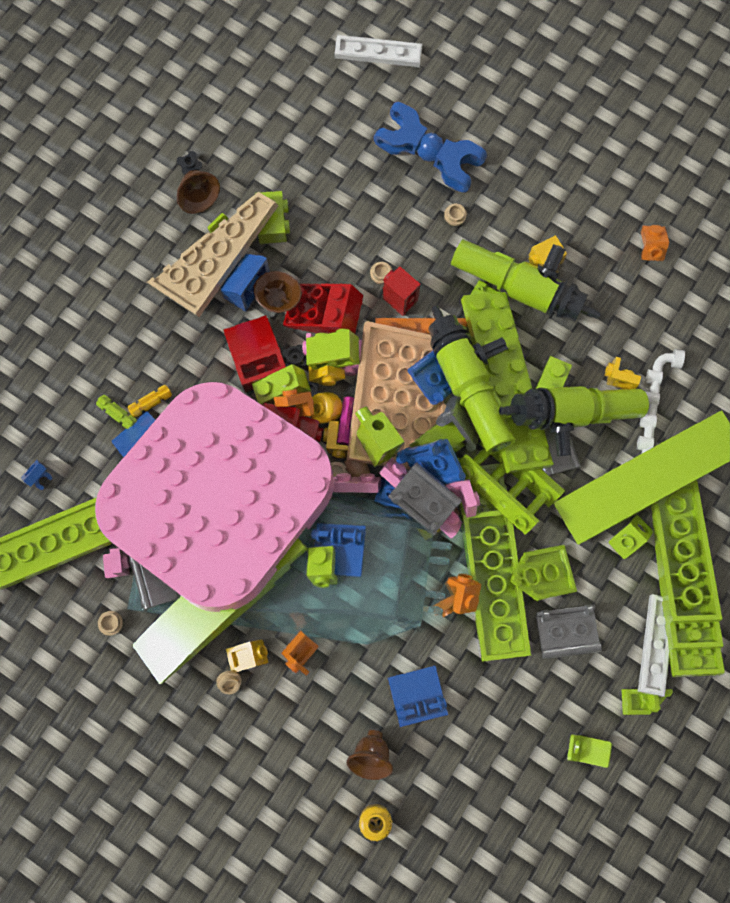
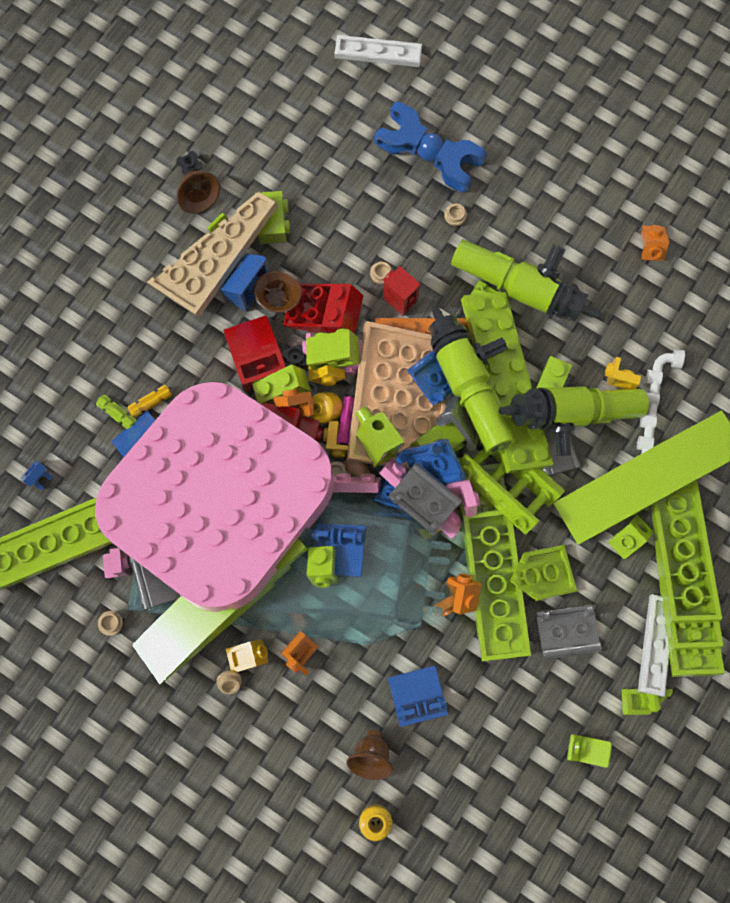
yellow brick [529,235,567,267] -> none

